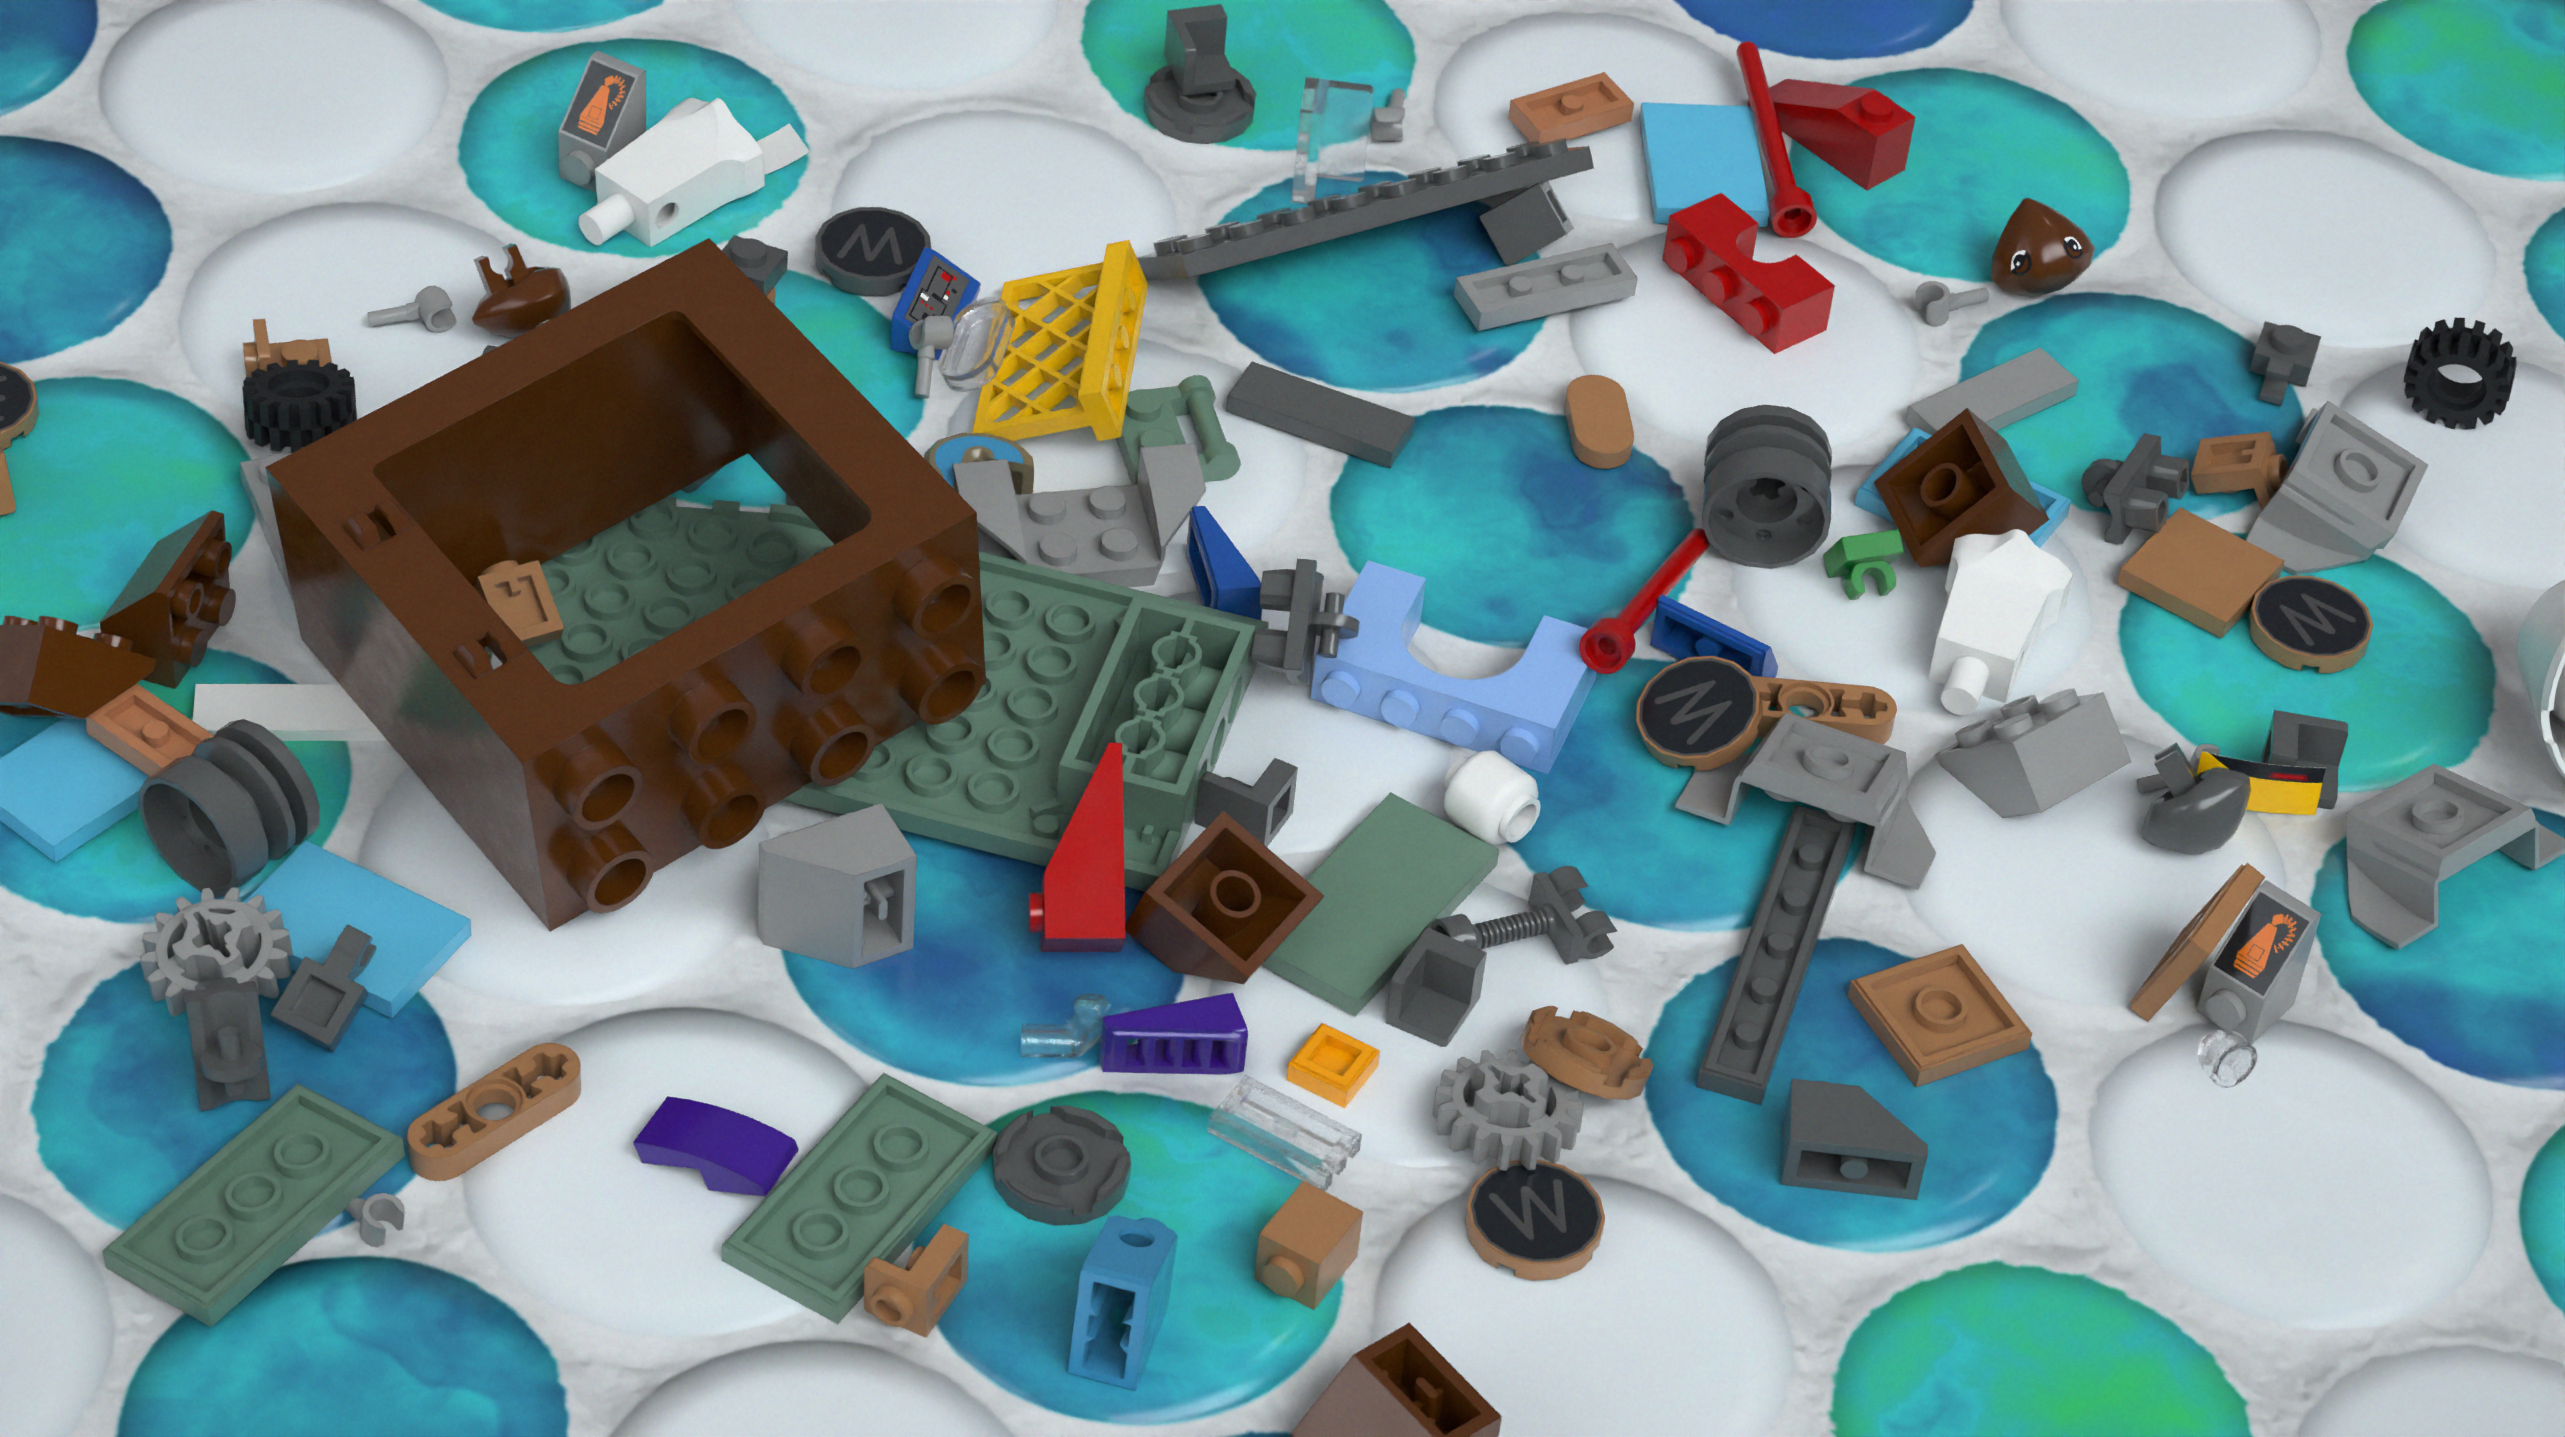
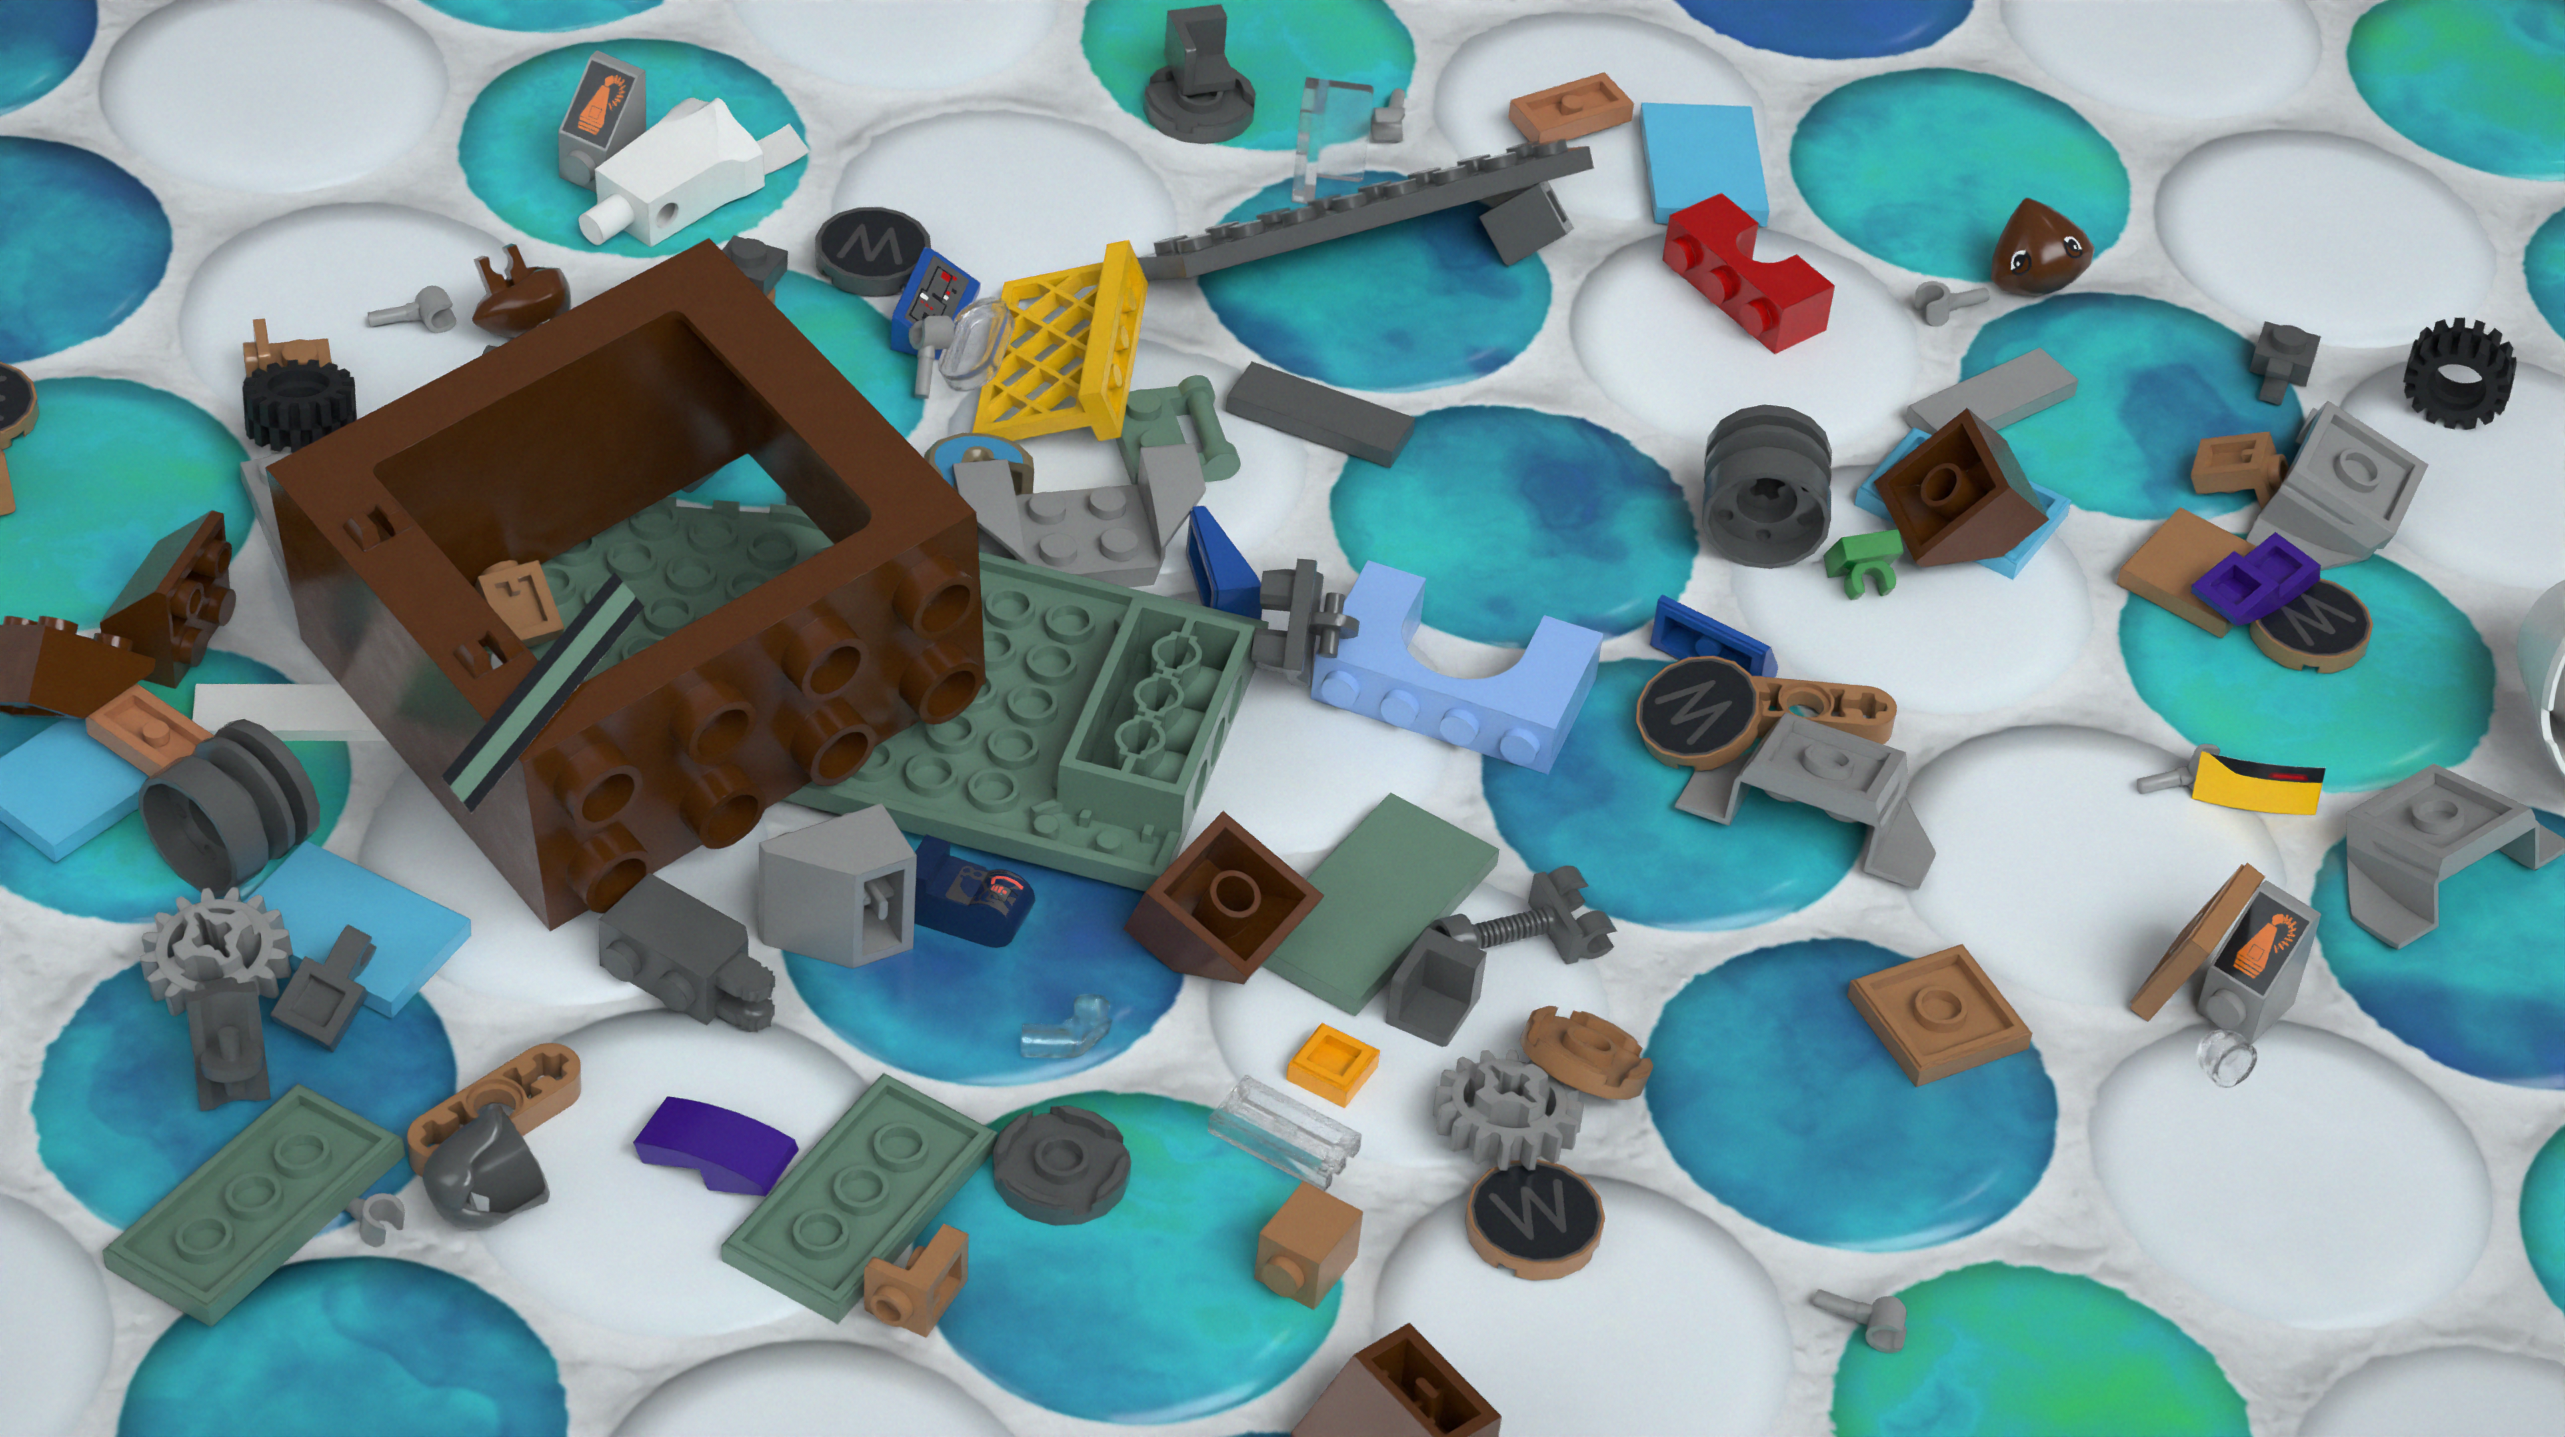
red slope [1028,743,1125,952] -> none
dark azure torso [1068,1215,1178,1391] -> none
dark purple slope [1099,993,1248,1075] -> none
dark grey panel [1195,758,1298,847] -> none
white head [1443,750,1541,846] -> none
light grey plate [1454,243,1638,331] -> none
medium nougat tile [1564,375,1634,469] -> none
red piece [1579,528,1710,674] -> none
dark grey tile [1696,805,1857,1105] -> none
red piece [1736,41,1817,238] -> none
red slope [1747,79,1915,191] -> none
dark grey slope [1781,1079,1928,1200] -> none
white piece [1928,529,2073,716] -> none
light grey slope [1936,688,2132,818] -> none
dark grey hips [2081,433,2189,544] -> none
dark grey piece [2141,742,2251,853] -> none
dark grey panel [2261,710,2348,810] -> none
none -> dark grey hair [423,1103,550,1230]
none -> sticker [441,572,644,814]
none -> dark grey hinge [599,873,775,1032]
none -> dark blue leg [914,834,1035,948]
none -> light grey hand [1813,1289,1907,1353]
none -> dark purple slope [2191,532,2321,626]

